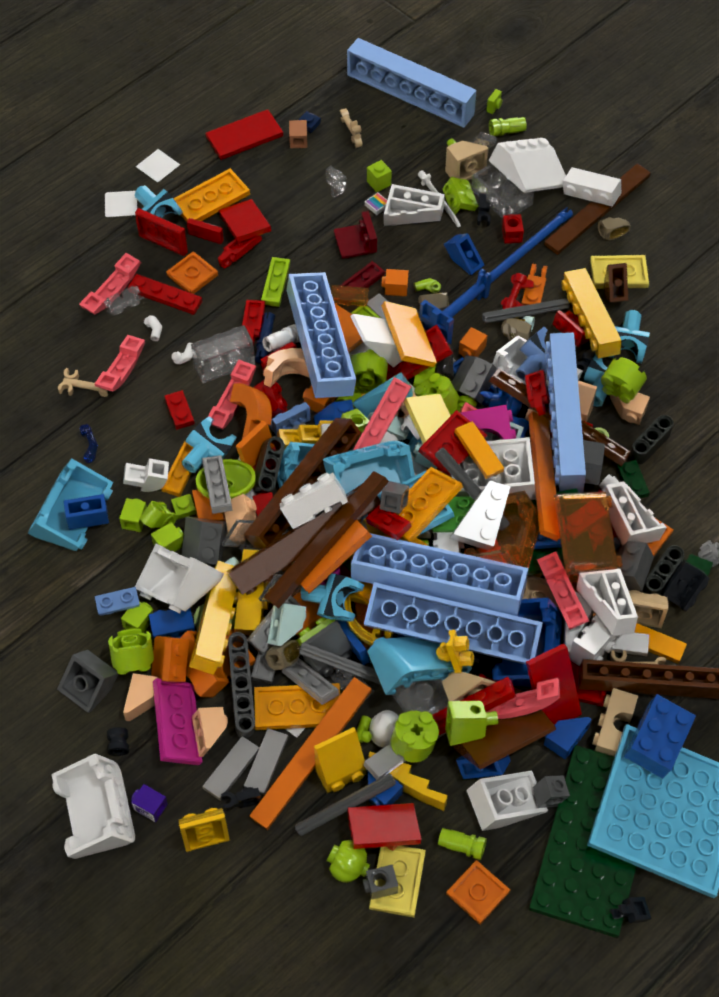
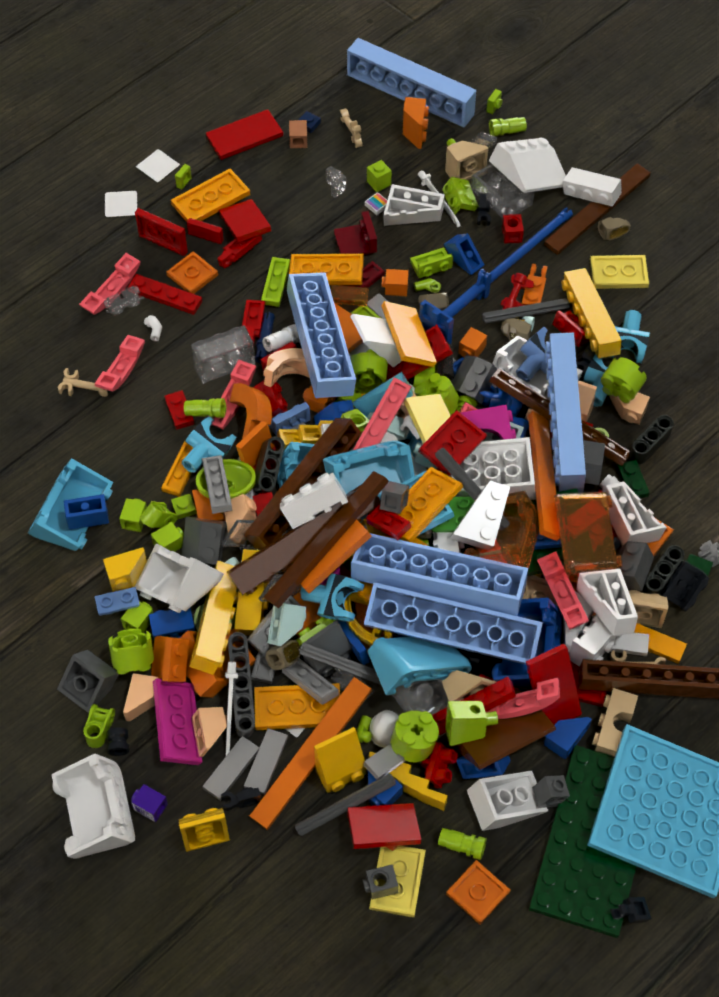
clear blue piece [79,424,98,463] -> none
white brick [123,459,169,492] -> none
medium azure connector [135,185,183,218] -> none
white arm [171,343,196,365] -> none
lime plant [327,840,370,882] -> none
yellow hips [436,630,474,673] -> none
light orange tile [454,421,504,479] -> none
red hinge [525,369,549,416] -> none
reddish brown slope [604,263,628,302] -> none
blue brick [624,694,696,779] -> none
none -> lime piece [83,704,115,748]
none -> yellow slope [103,547,147,592]
none -> lime tile [175,164,192,190]
none -> lime axle [184,398,226,418]
none -> white sword [225,662,238,756]
none -> light orange tile [288,254,364,285]
none -> orange slope [403,97,429,149]
none -> lime bracket [410,247,453,278]
none -> red hips [421,743,458,788]

